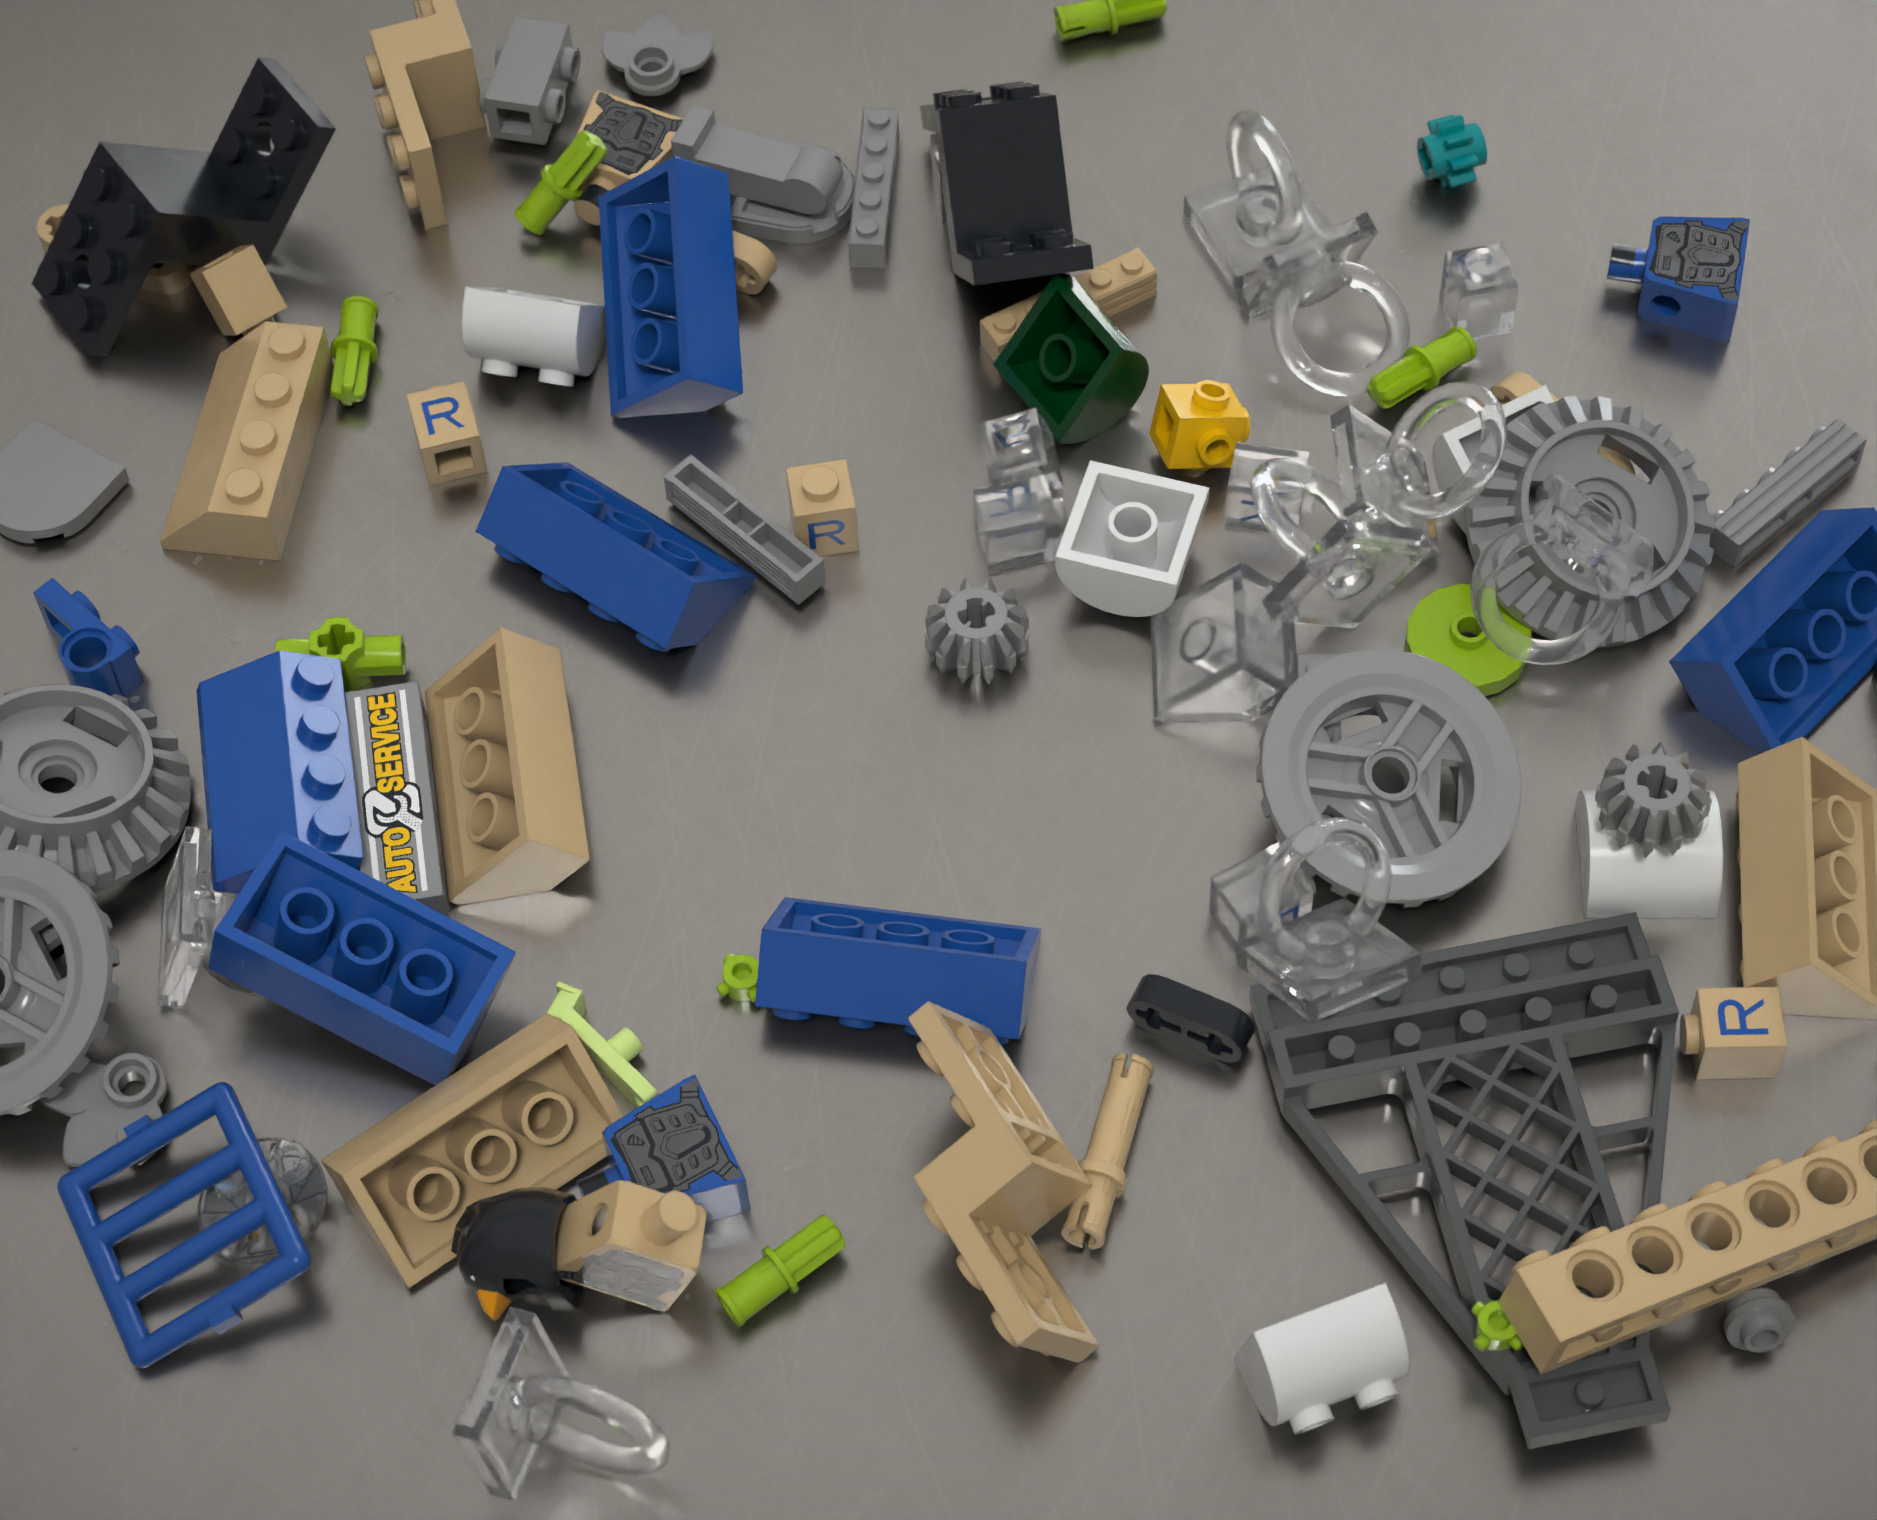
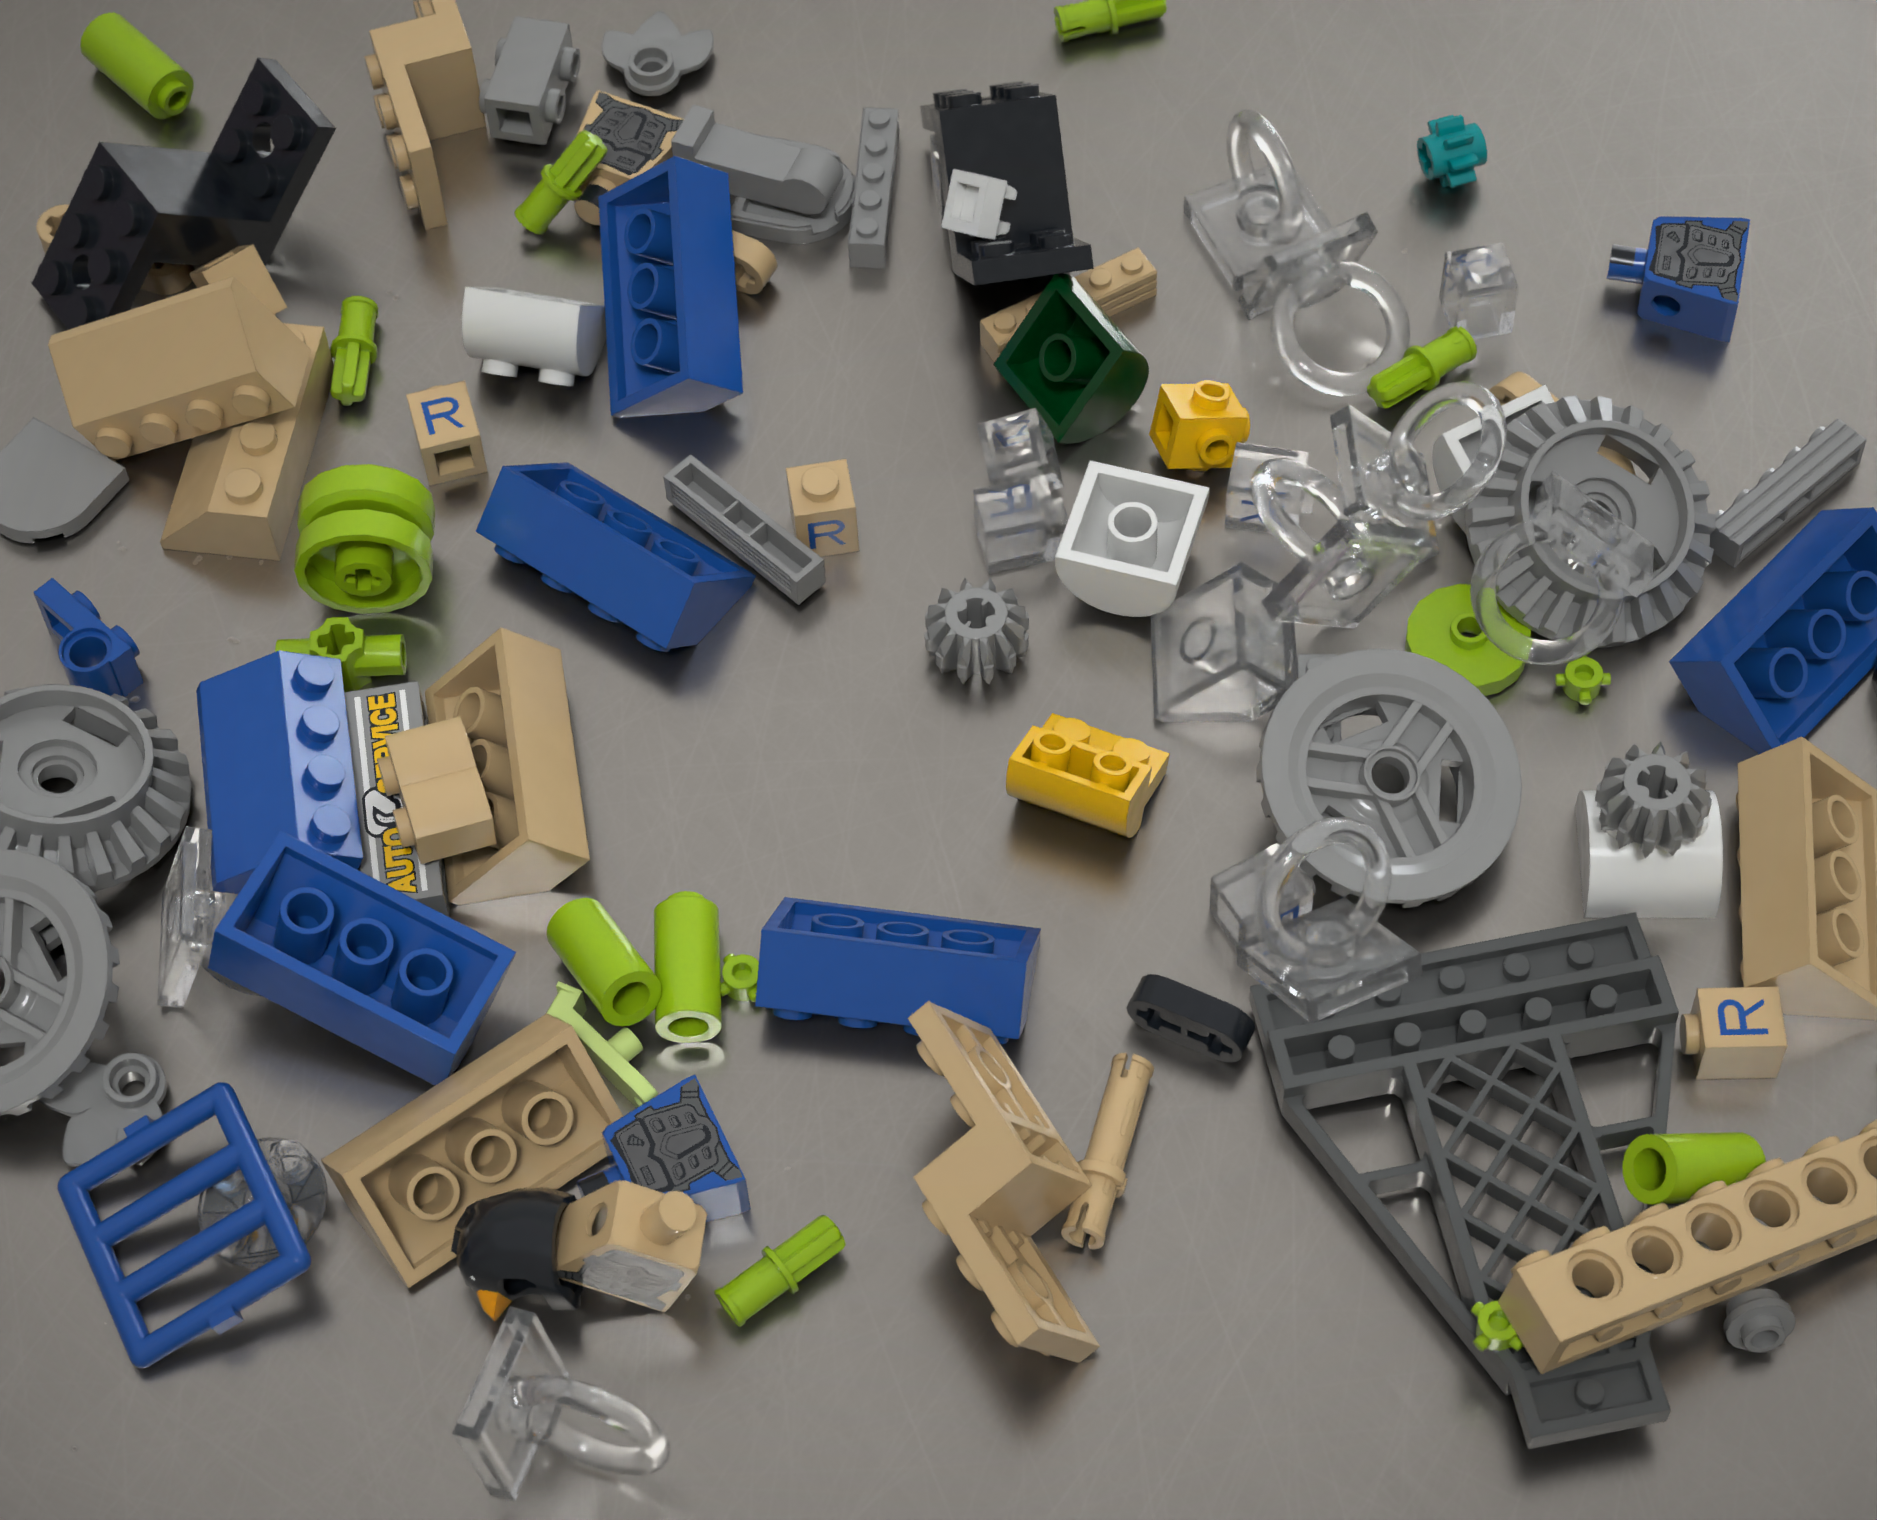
white brick [1234,1283,1409,1435] -> none
none -> tan slope [48,276,311,461]
none -> lime brick [80,12,194,119]
none -> lime wheel [294,464,435,614]
none -> tan brick [377,716,497,864]
none -> lime brick [547,898,662,1026]
none -> lime brick [654,891,722,1043]
none -> white tile [941,169,1017,240]
none -> yellow brick [1006,713,1170,838]
none -> lime piece [1555,654,1611,705]
none -> lime brick [1622,1132,1766,1205]

